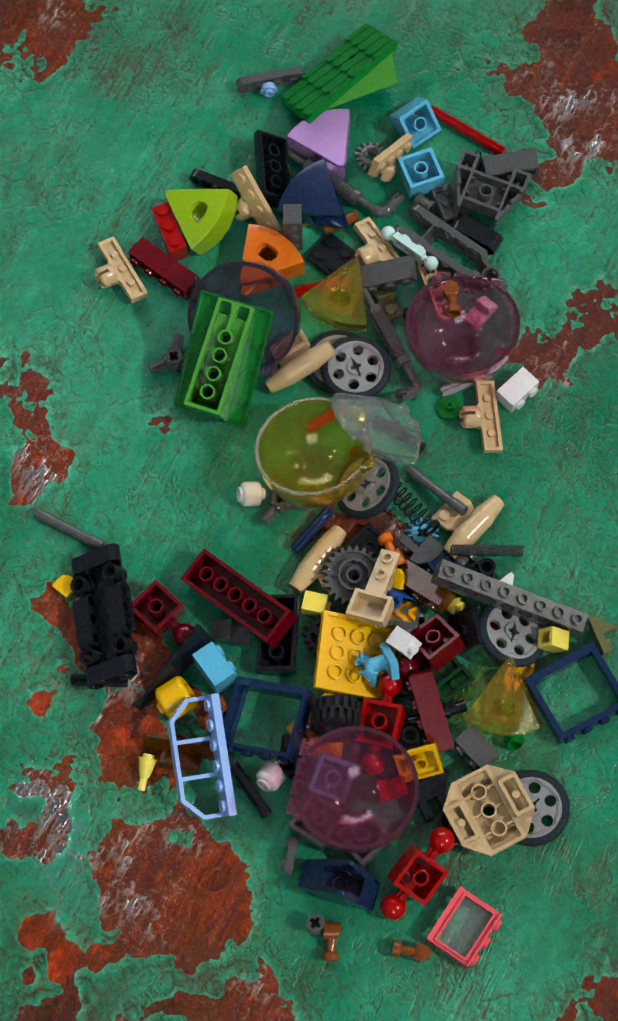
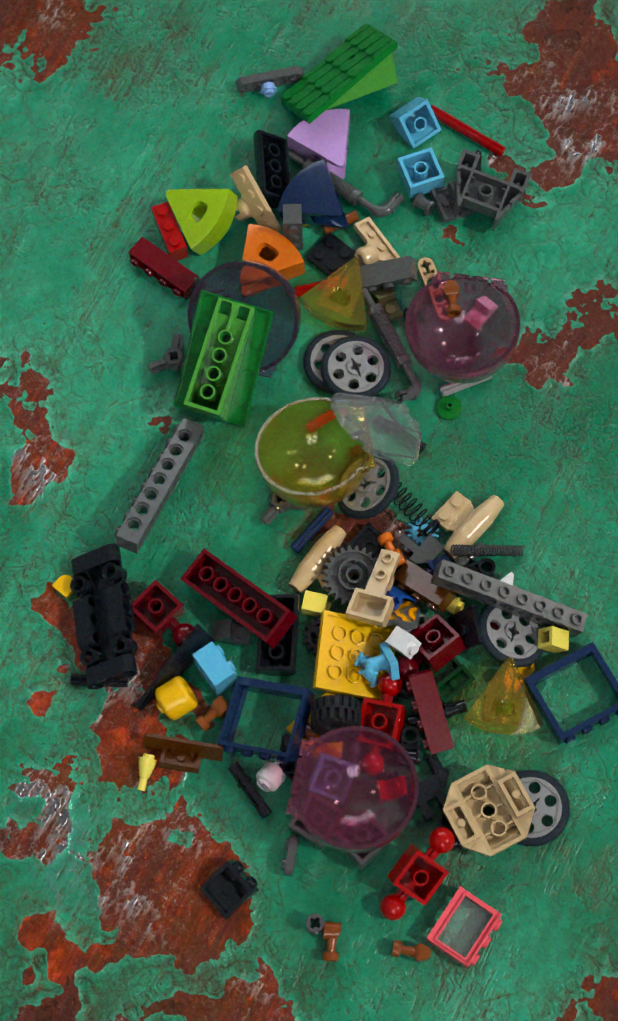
dark grey piece [33,508,105,549] -> none
tan plate [95,236,148,303] -> none
light blue plate [167,693,237,820] -> none
black beam [189,169,241,199] -> none
white head [236,482,266,507] -> none
tan plate [265,329,336,393] -> none
dark blue piece [298,859,380,911] -> none
light grey gear [355,142,384,170] -> none
tan plate [368,133,413,182] -> none
light aqua plate [381,226,438,271] -> none
yellow tile [392,568,405,590] -> none
dark grey piece [394,204,500,288] -> none
yellow slope [396,742,444,782] -> none
dark grey piece [405,465,469,516] -> none
black beam [451,214,503,255] -> none
dark grey brick [453,725,499,771] -> none
tan plate [459,381,503,453] -> none
dark grey brick [481,148,540,181] -> none
white brick [496,367,539,413] -> none
green plate [504,729,524,750] -> none
olive slope [586,616,618,657] -> none
none -> dark grey brick [114,418,204,554]
none -> black plate [200,859,259,919]

